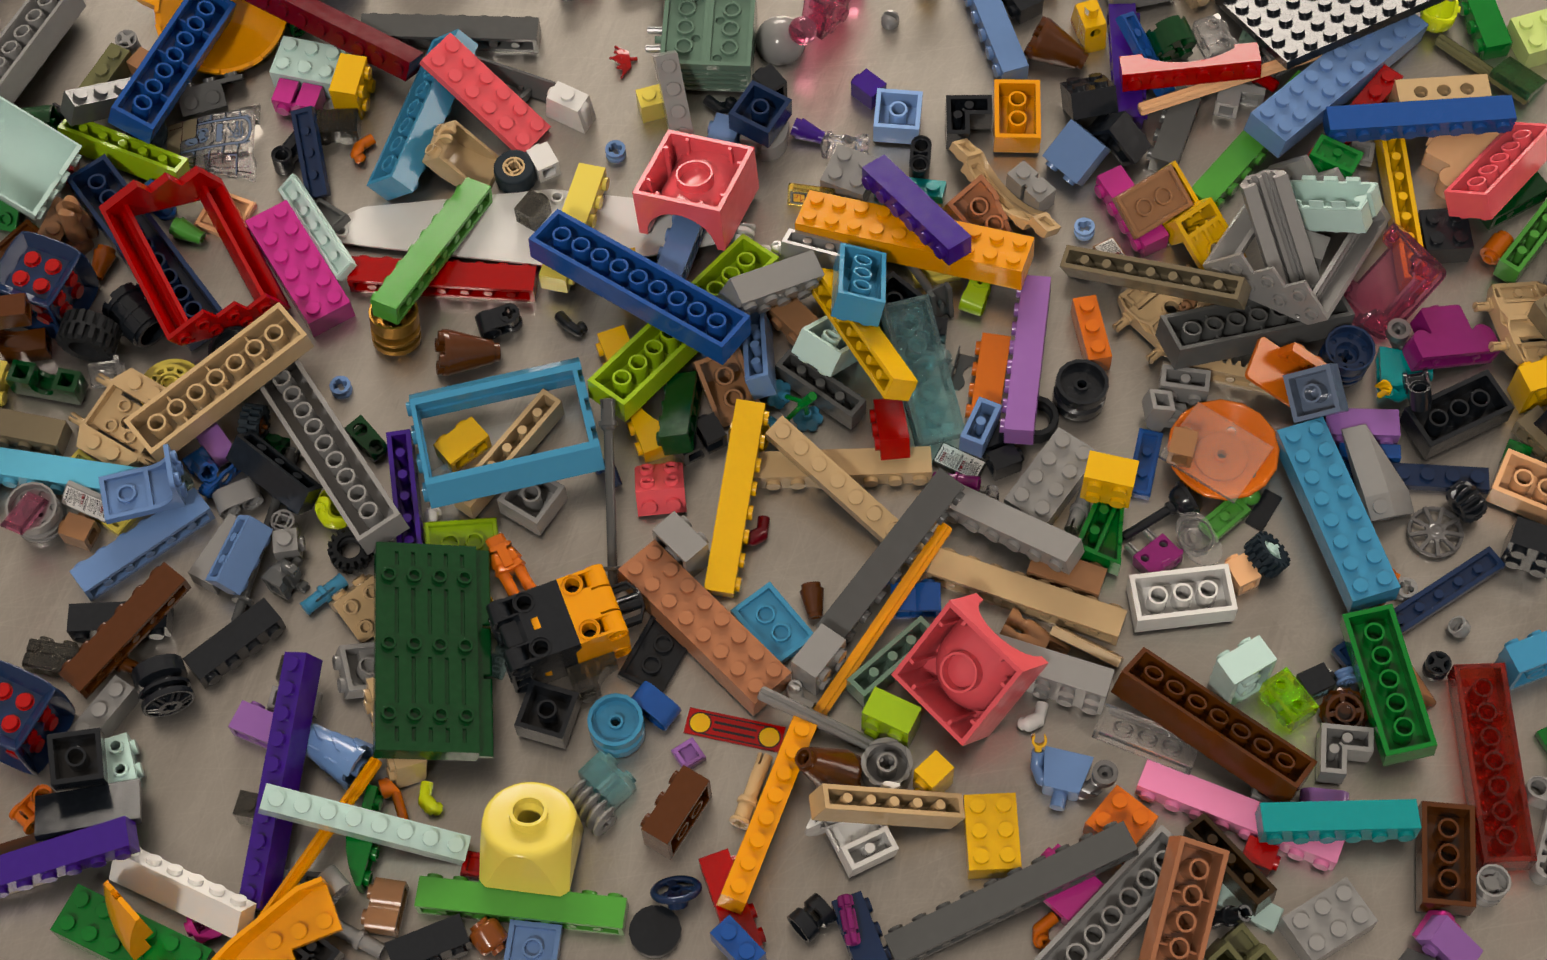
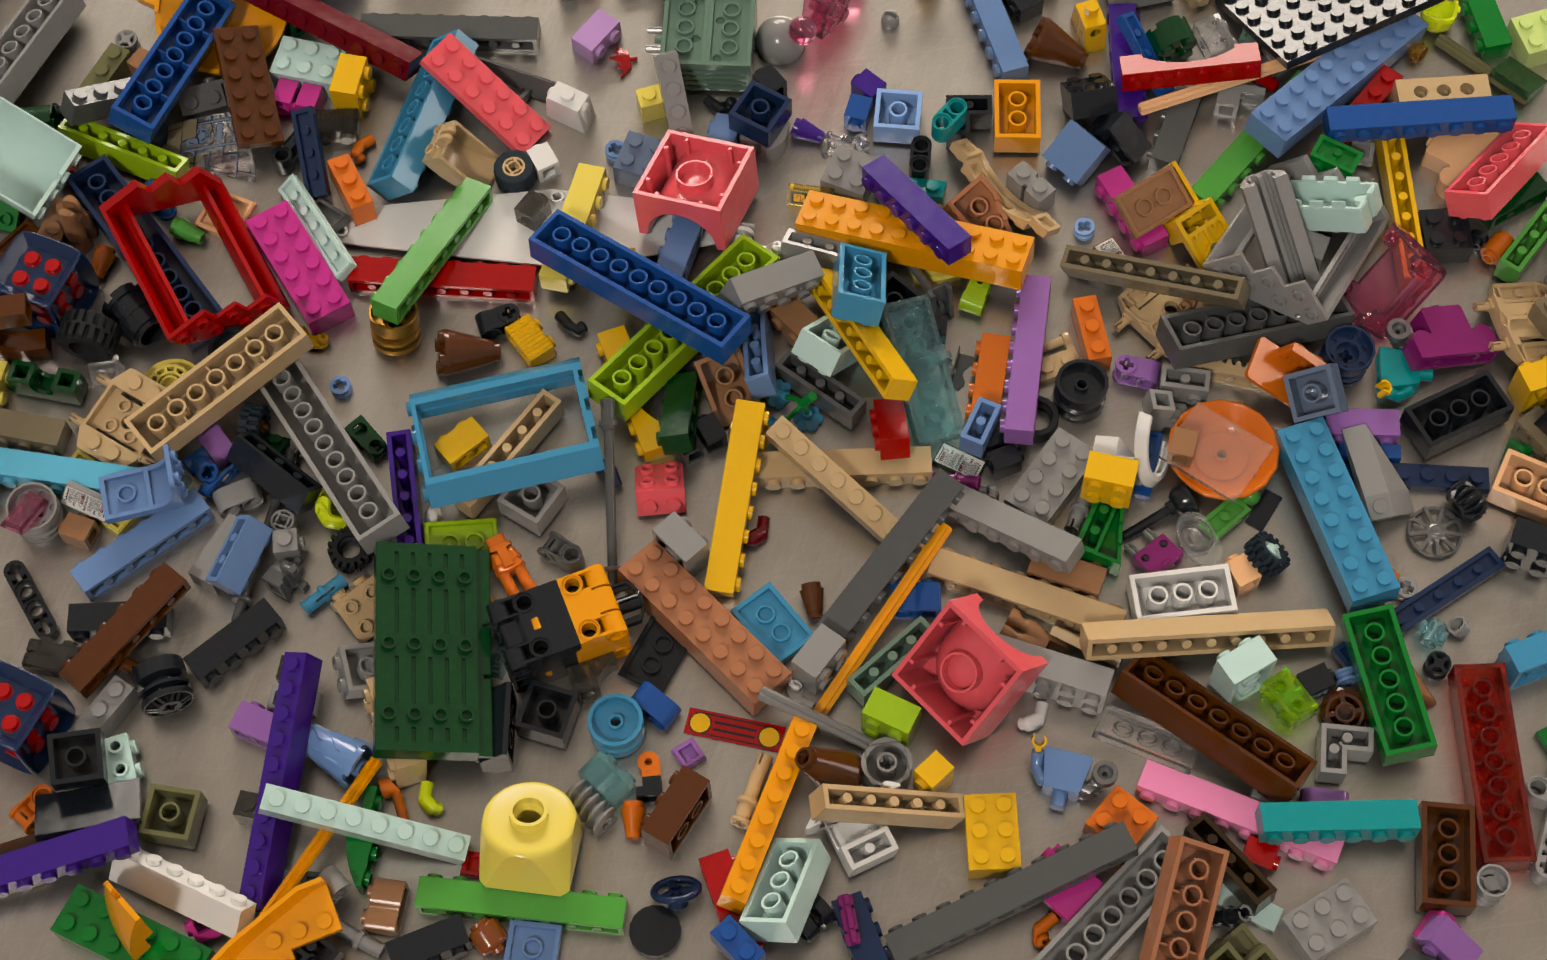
black piece [1402,369,1432,412] -> none
none -> black beam [3,560,60,643]
none -> olive brick [137,783,208,850]
none -> reddish brown plate [212,25,284,149]
none -> yellow arm [301,326,329,349]
none -> orange brick [327,153,377,226]
none -> black slope [476,682,517,772]
none -> yellow brick [504,313,556,368]
none -> dark grey piece [537,531,585,574]
none -> lavender brick [571,8,622,64]
none -> sand blue brick [613,130,662,188]
none -> orange cone [620,800,646,839]
none -> leg [636,751,663,804]
none -> light aqua brick [739,838,831,943]
none -> blue brick [844,93,873,133]
none -> teal beam [931,98,967,143]
none -> tan plate [1040,332,1080,386]
none -> tan brick [1079,608,1336,661]
none -> white piece [1093,411,1169,488]
none -> medium lavender piece [1112,355,1161,390]
none -> pearl gold plate [1407,41,1428,63]
none -> clear light blue gear [1415,617,1449,649]
none -> black plate [1471,229,1489,250]

